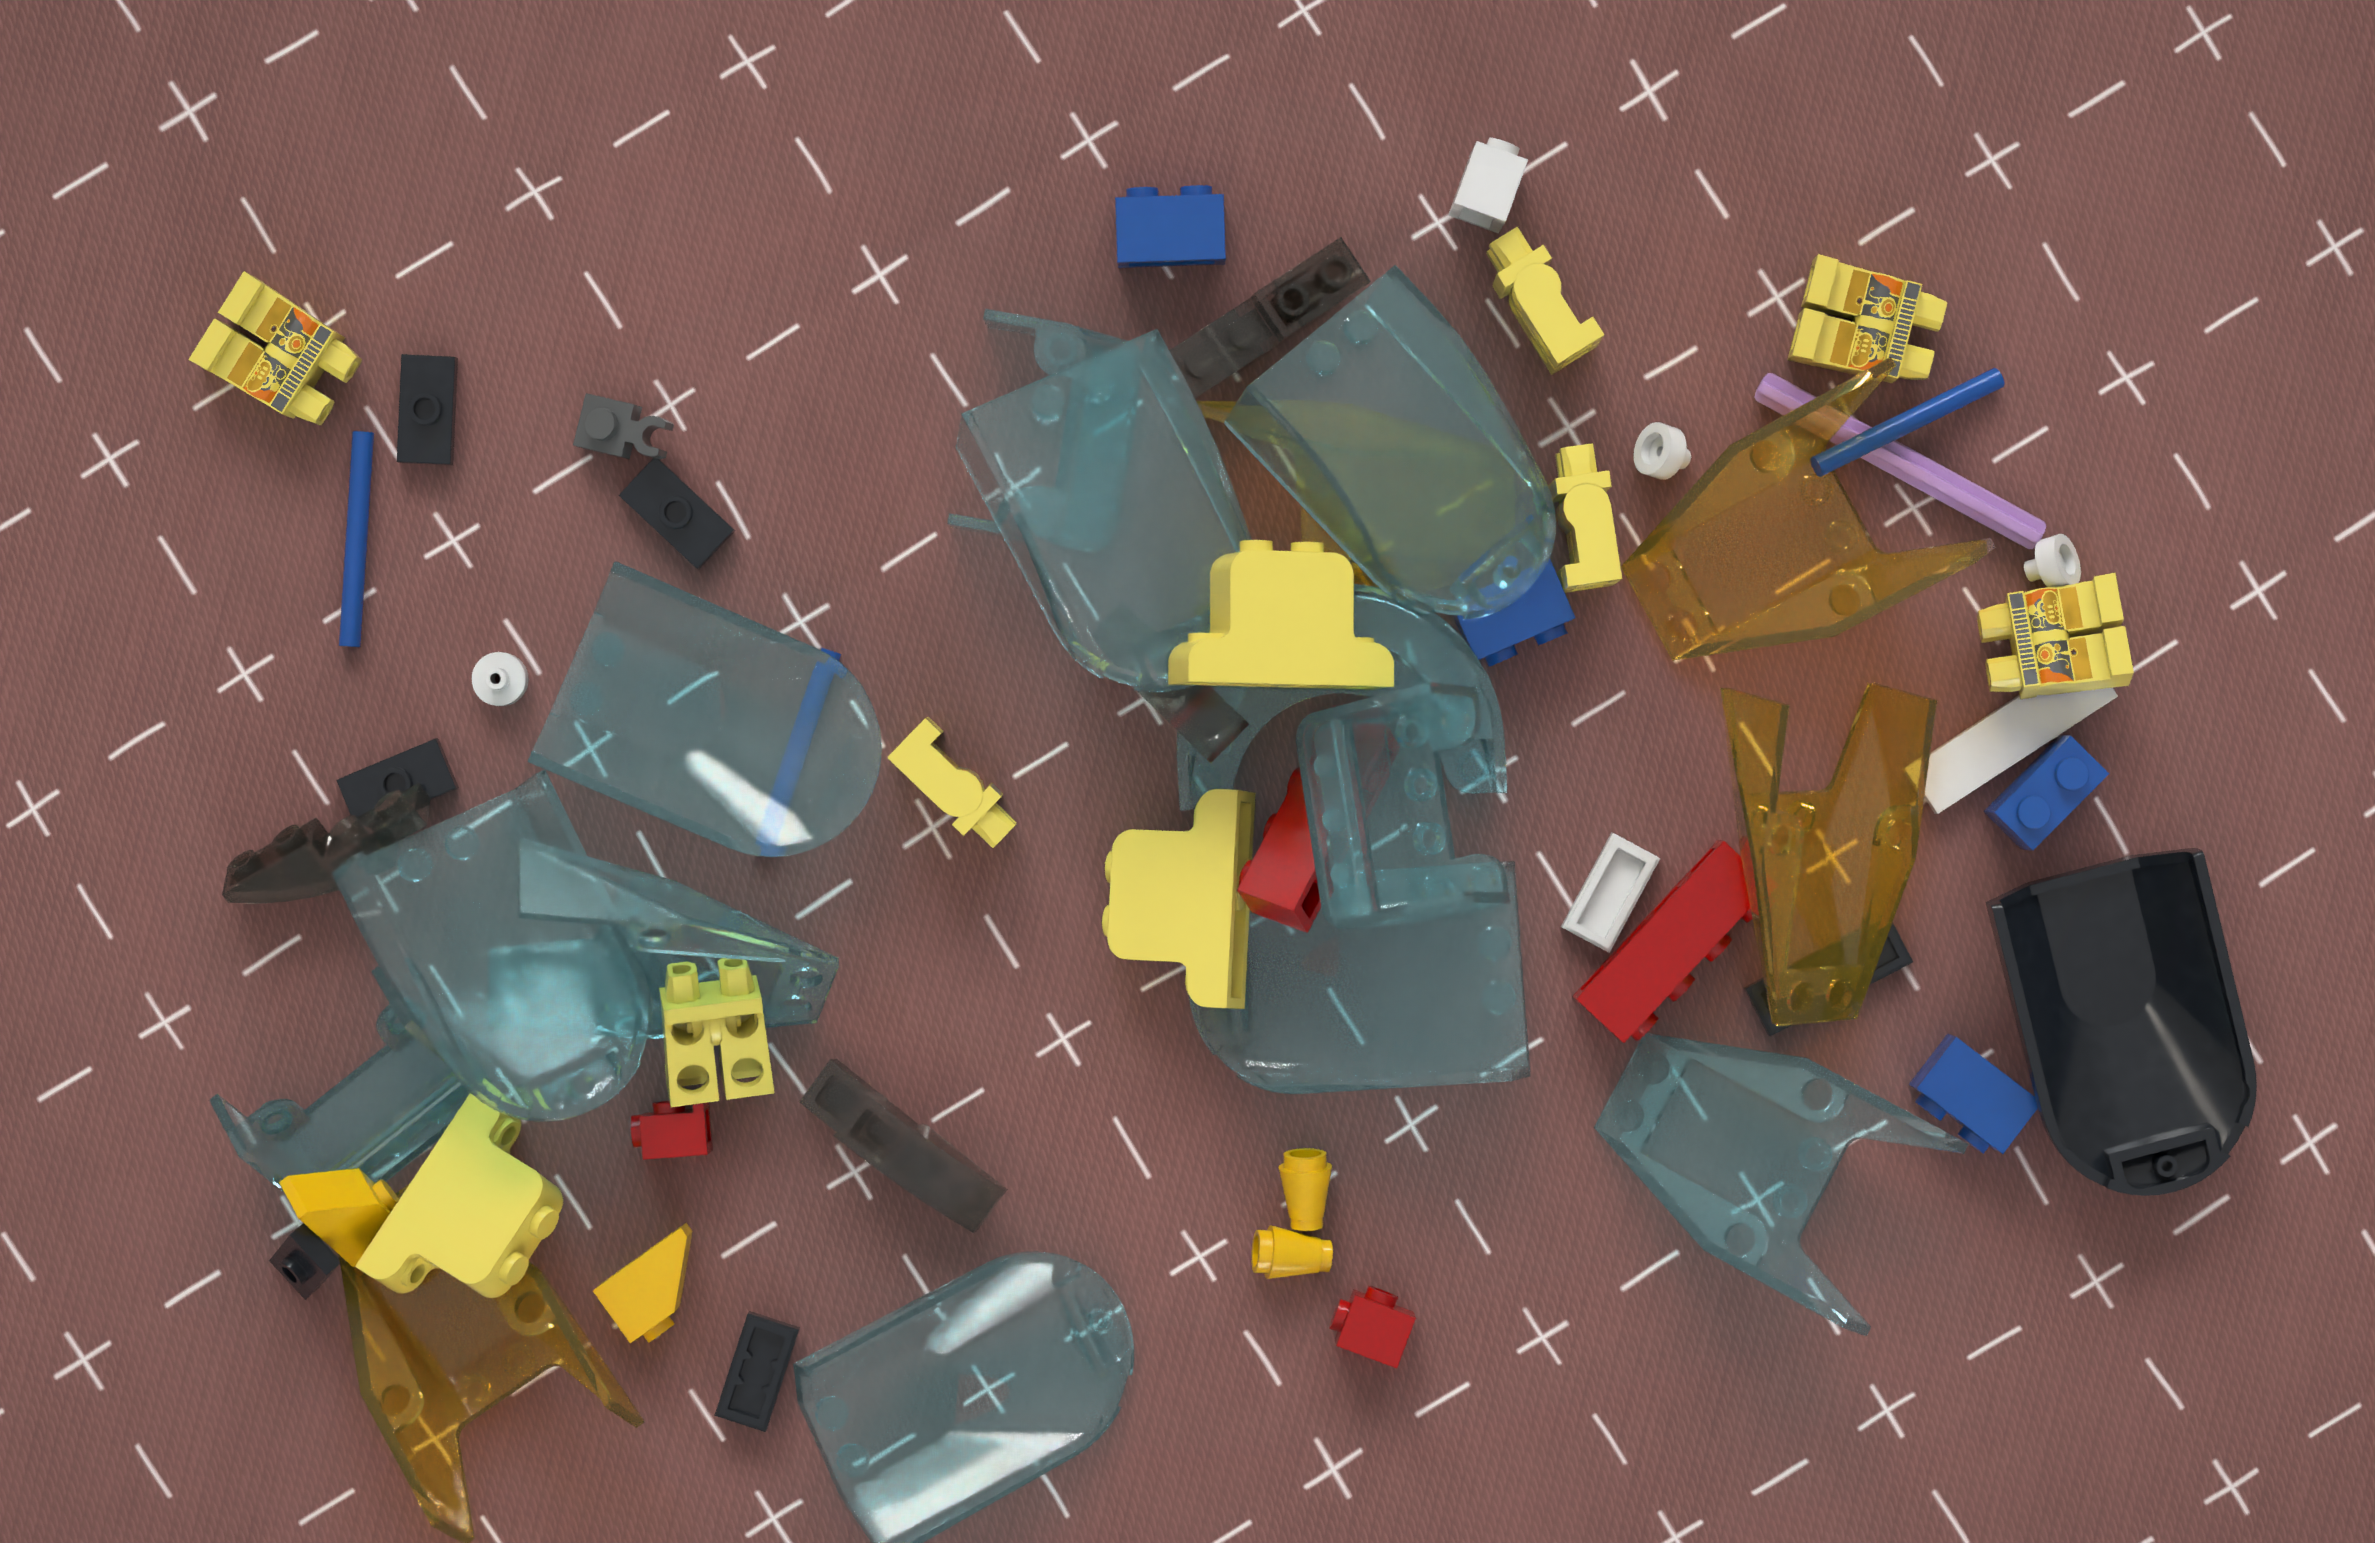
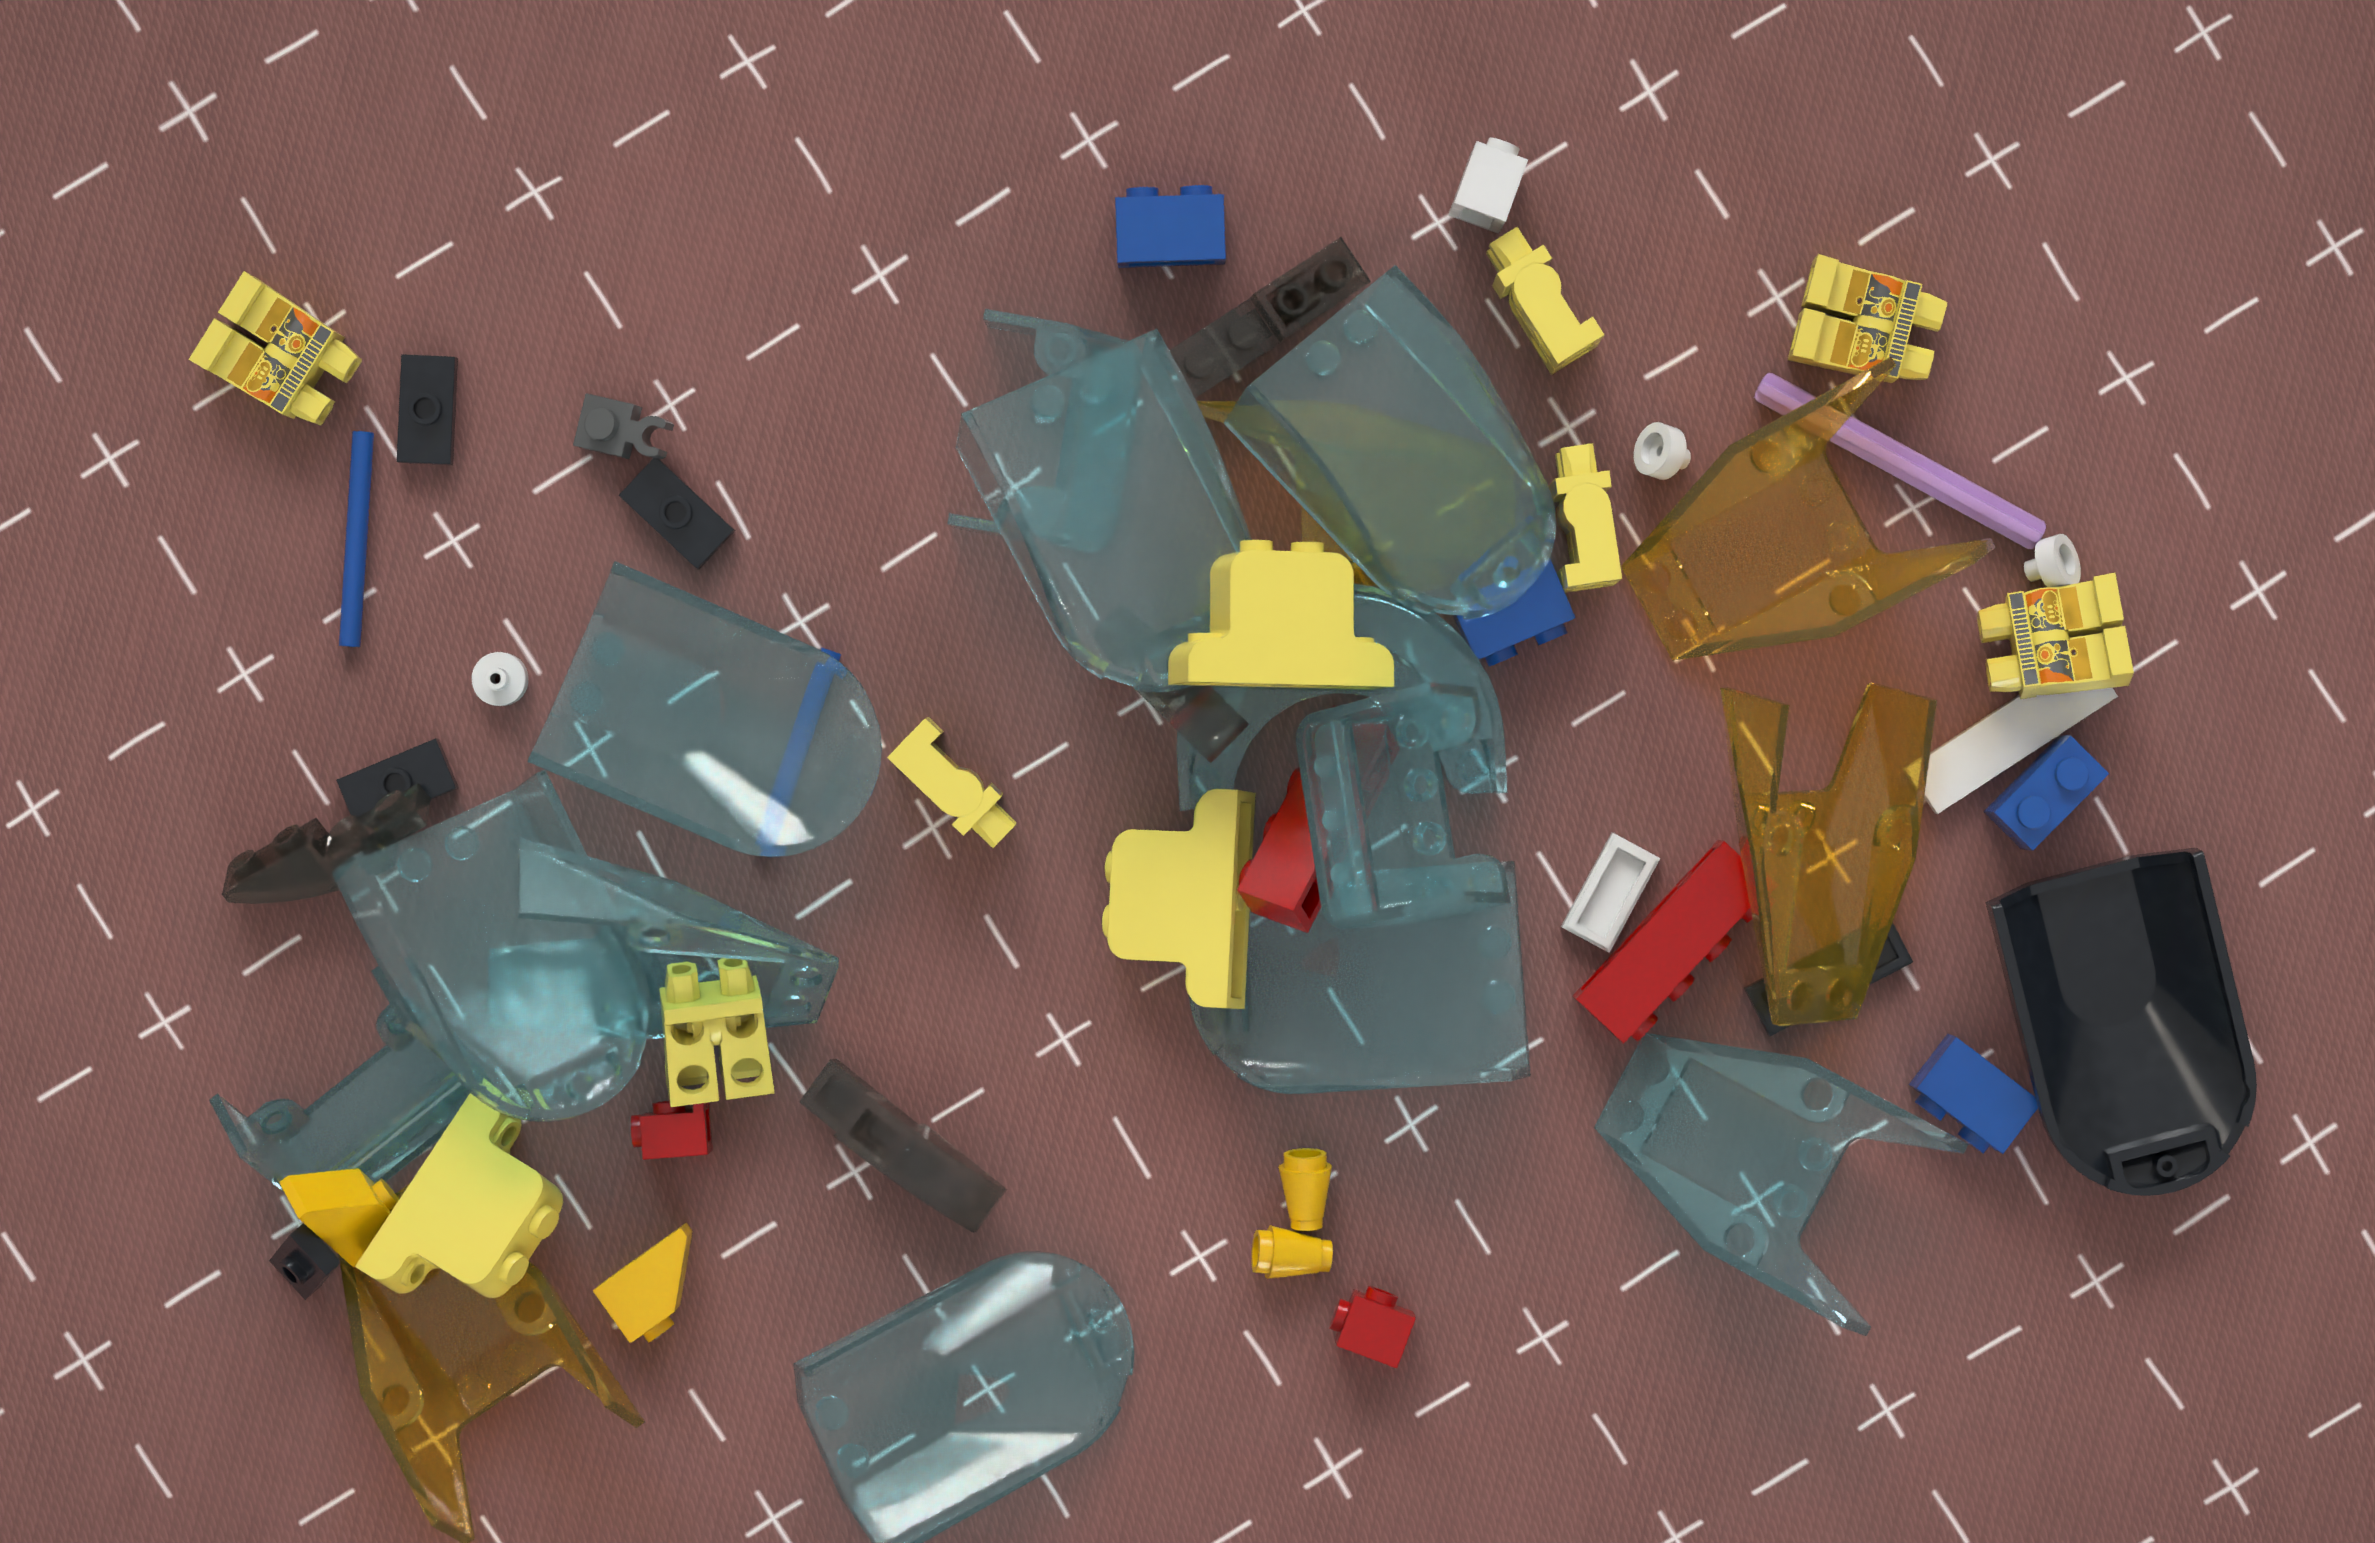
black plate [714,1311,800,1432] -> none
blue bar [1810,368,2005,477] -> none

